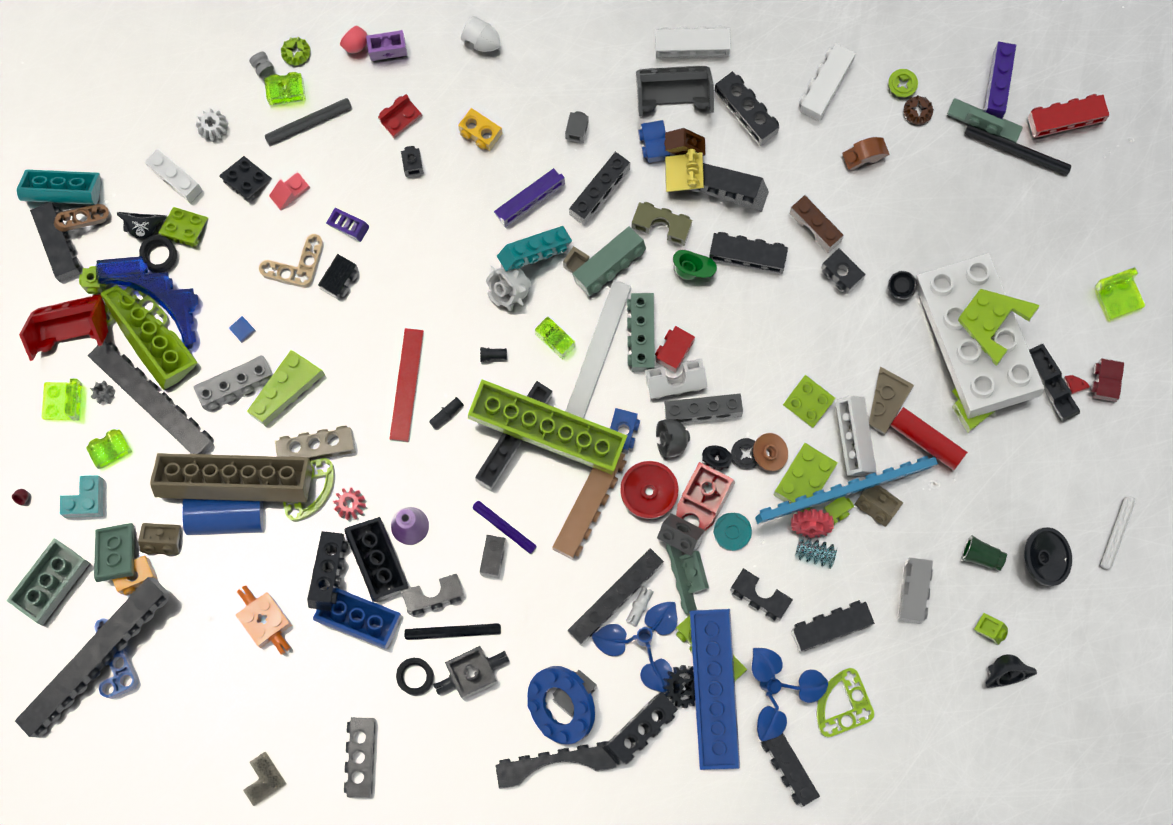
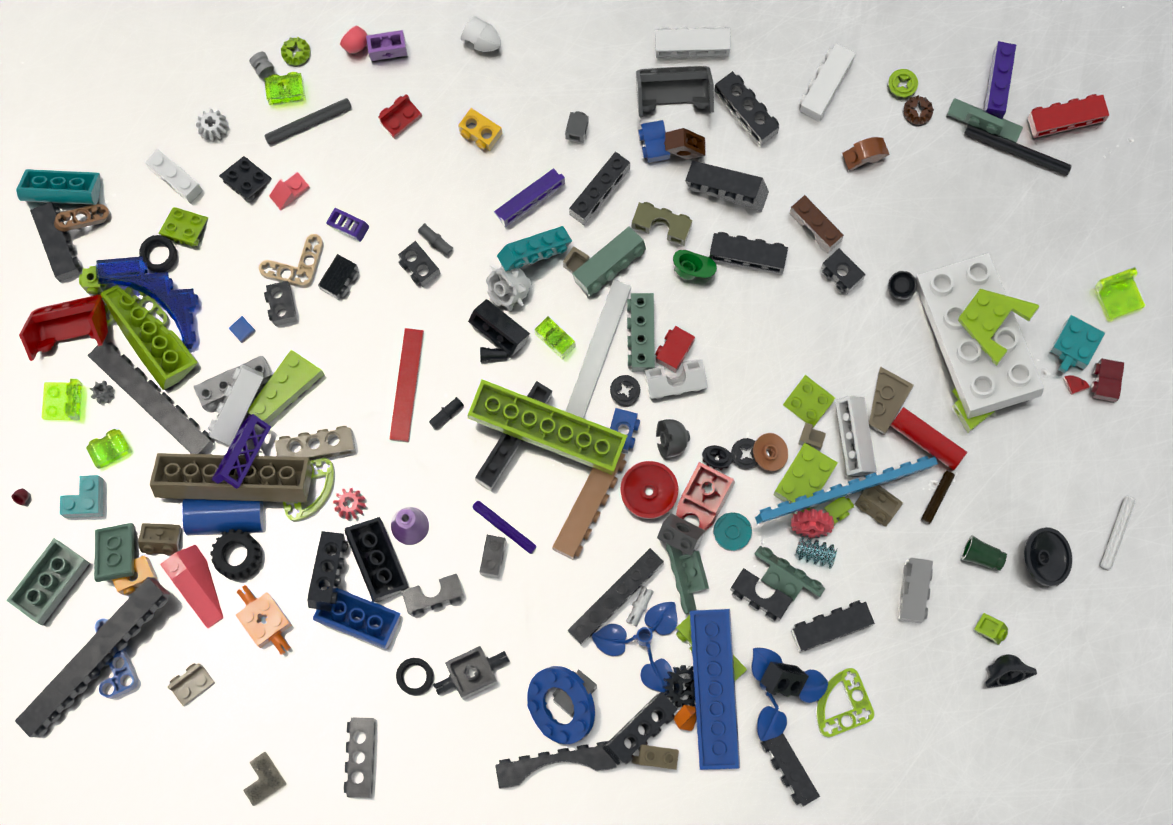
black hat [117,212,167,239] -> none
black brick [401,146,424,177] -> none
black axle [404,623,501,640] -> none
dark grey brick [664,393,743,423] -> none
light yellow hinge [665,149,704,192] -> none
black slope [1029,344,1080,422] -> none
none -> coral wedge [160,544,224,629]
none -> bracket [167,663,215,707]
none -> white brick [207,364,264,445]
none -> black tyre [210,529,262,580]
none -> dark purple fence [211,414,271,489]
none -> black brick [264,281,298,326]
none -> black brick [398,240,440,287]
none -> dark grey pin [417,223,453,257]
none -> black brick [468,299,531,356]
none -> black gear [610,375,641,406]
none -> dark tan bracket [631,745,679,770]
none -> orange slope [674,705,697,731]
none -> sand green bracket [754,546,825,602]
none -> black brick [760,661,809,697]
none -> dark tan panel [798,423,826,451]
none -> dark brown axle [921,471,955,524]
none -> teal hinge [1050,315,1105,374]

